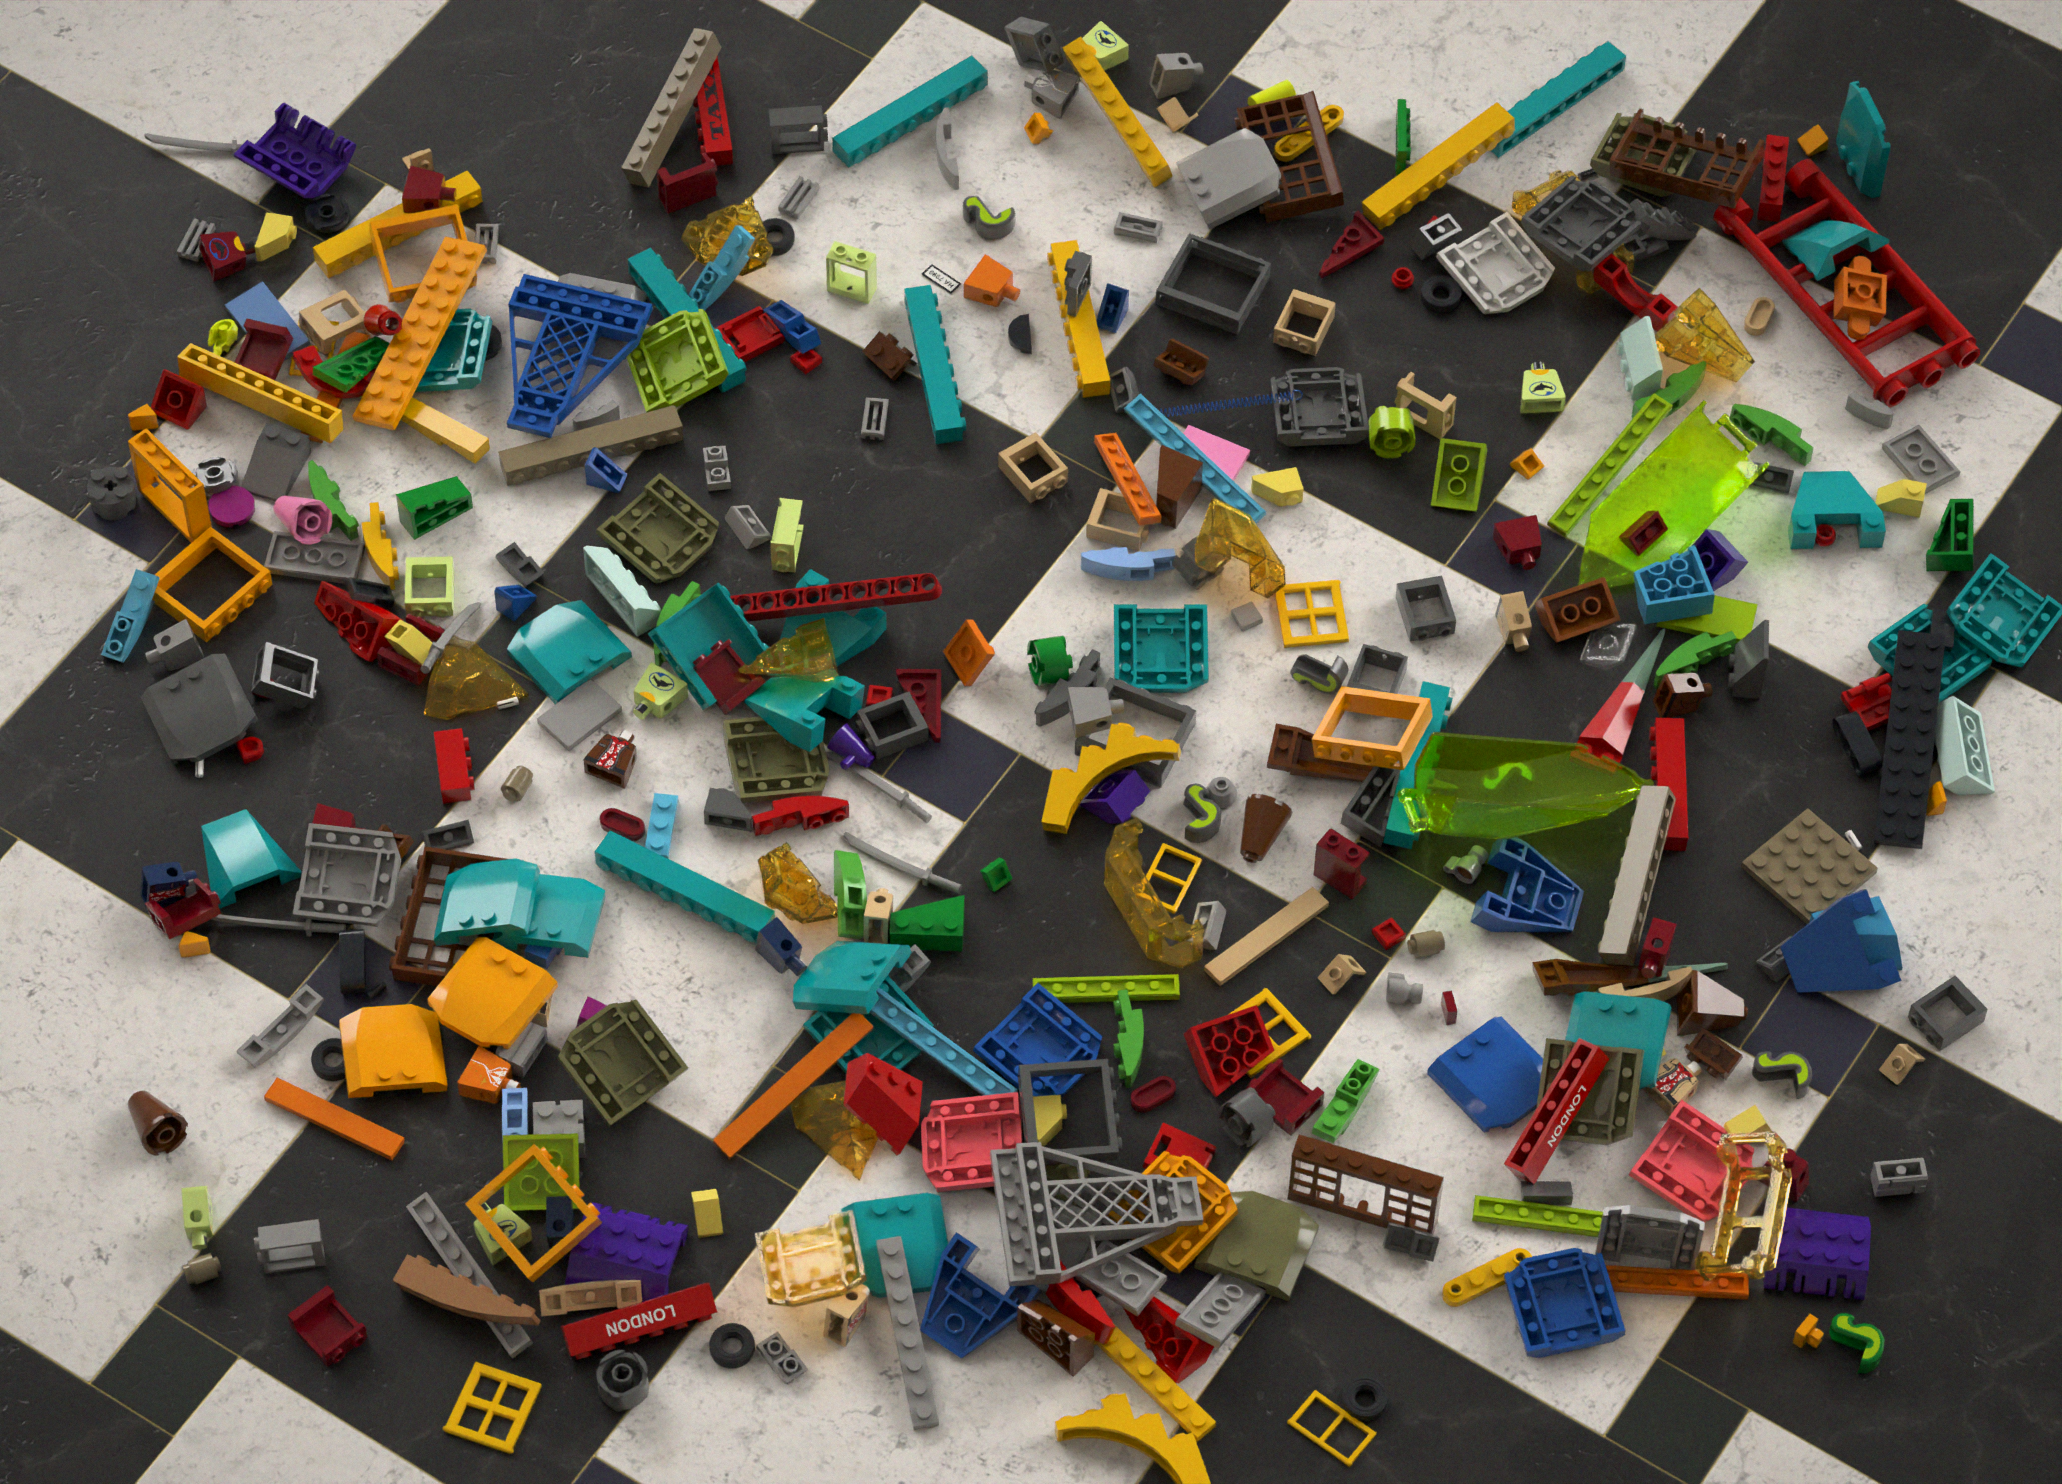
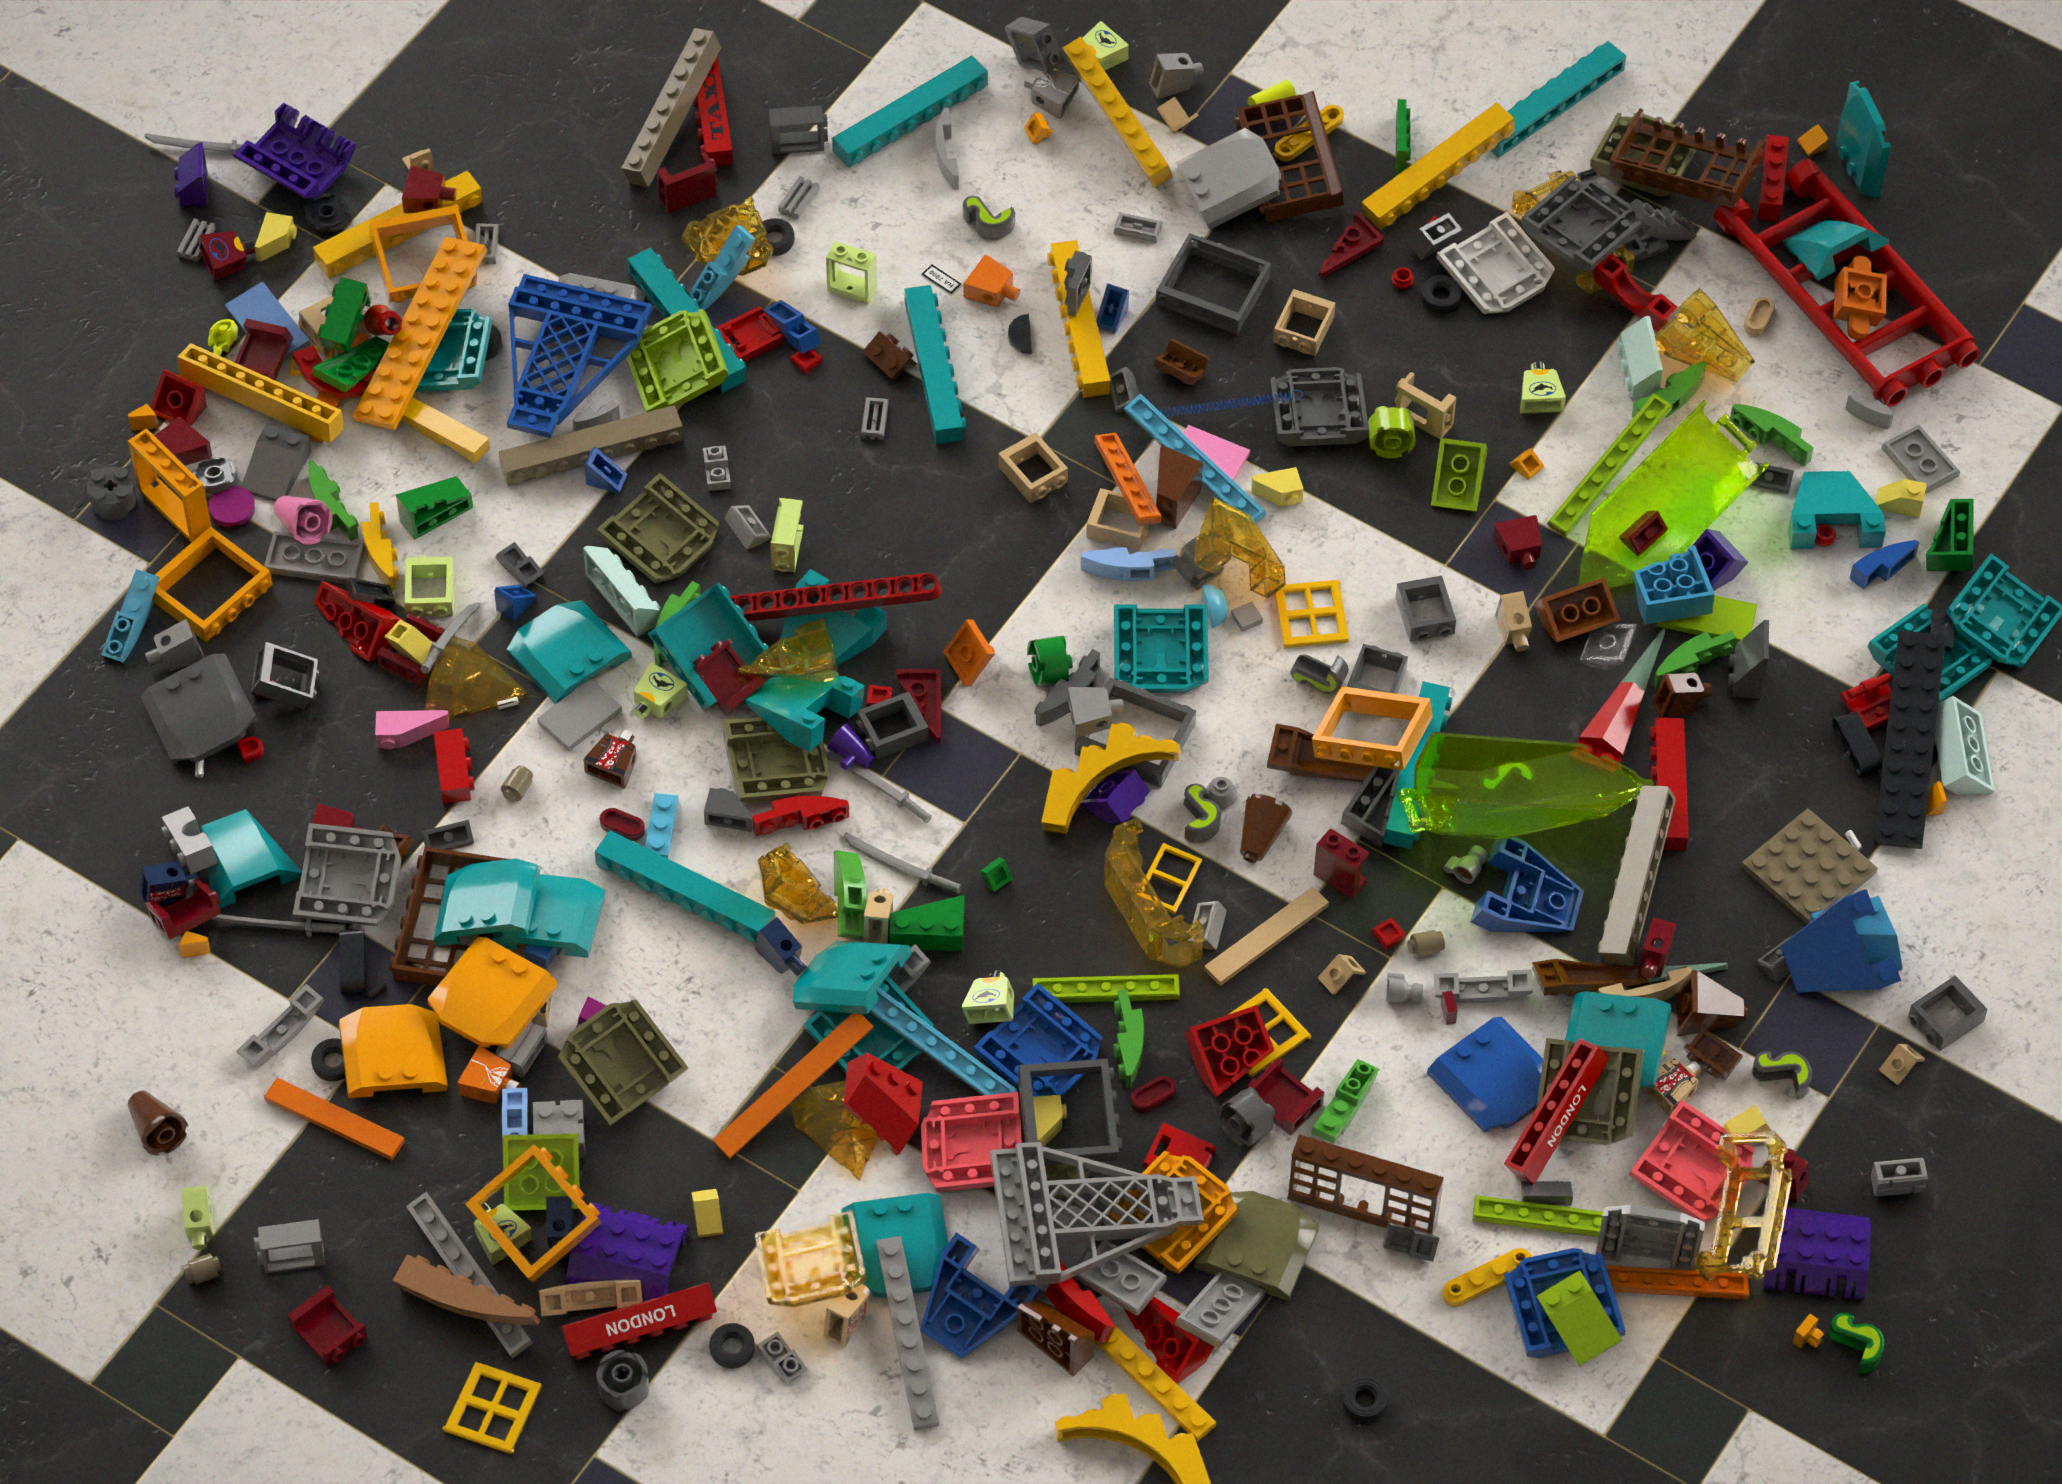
yellow window [1287,1390,1376,1467] -> none
none -> dark red slope [154,417,212,466]
none -> light grey arch [161,806,217,874]
none -> dark purple slope [174,142,208,206]
none -> green wedge [318,277,372,353]
none -> bright pink slope [375,710,449,749]
none -> yellowish green torso [962,970,1014,1024]
none -> medium azure brick [1201,584,1229,628]
none -> light grey slope [1434,970,1533,1003]
none -> lime slope [1536,1270,1623,1367]
none -> blue slope [1849,540,1919,589]

